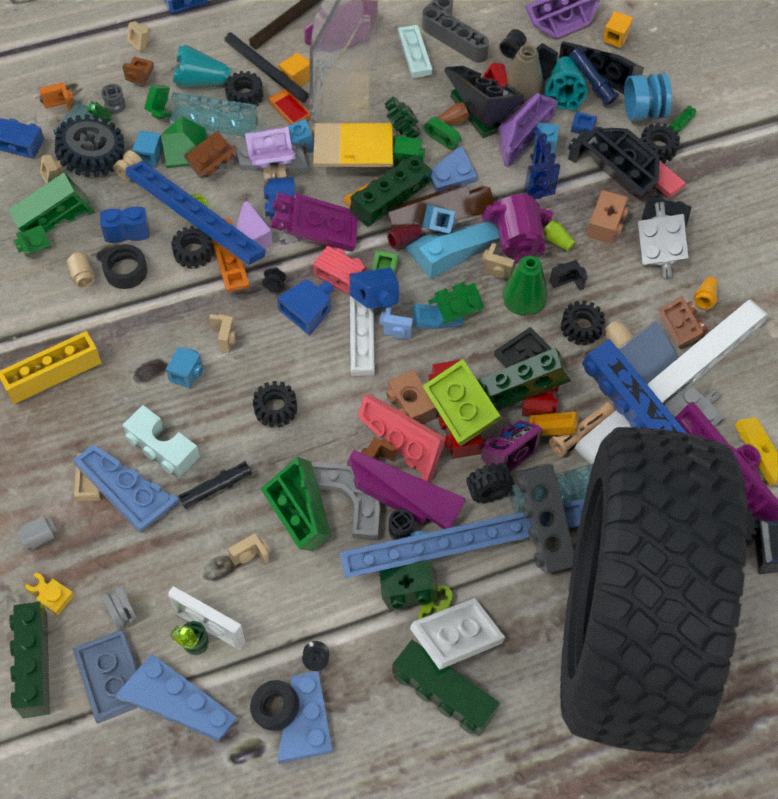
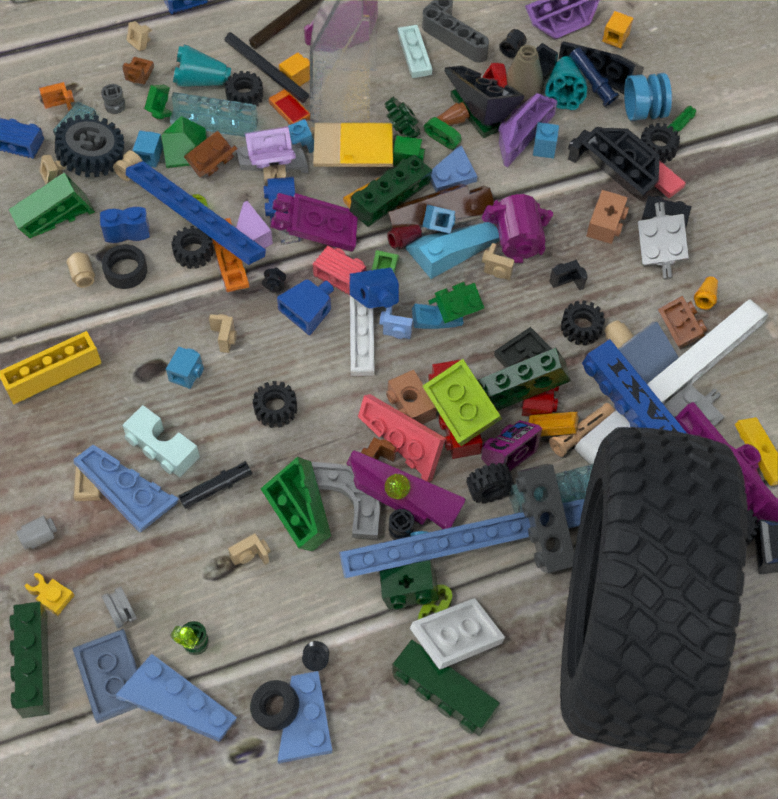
green bracket [14,225,51,256] -> none
green axle [87,101,113,122] -> none
white tile [168,586,246,650] -> none
green cone [502,256,548,316] -> none
clear blue plate [524,127,560,199] -> none
lime cone [543,220,576,252] -> none
blue tile [571,112,597,134] -> none
none -> clear neon green tile [385,474,411,499]

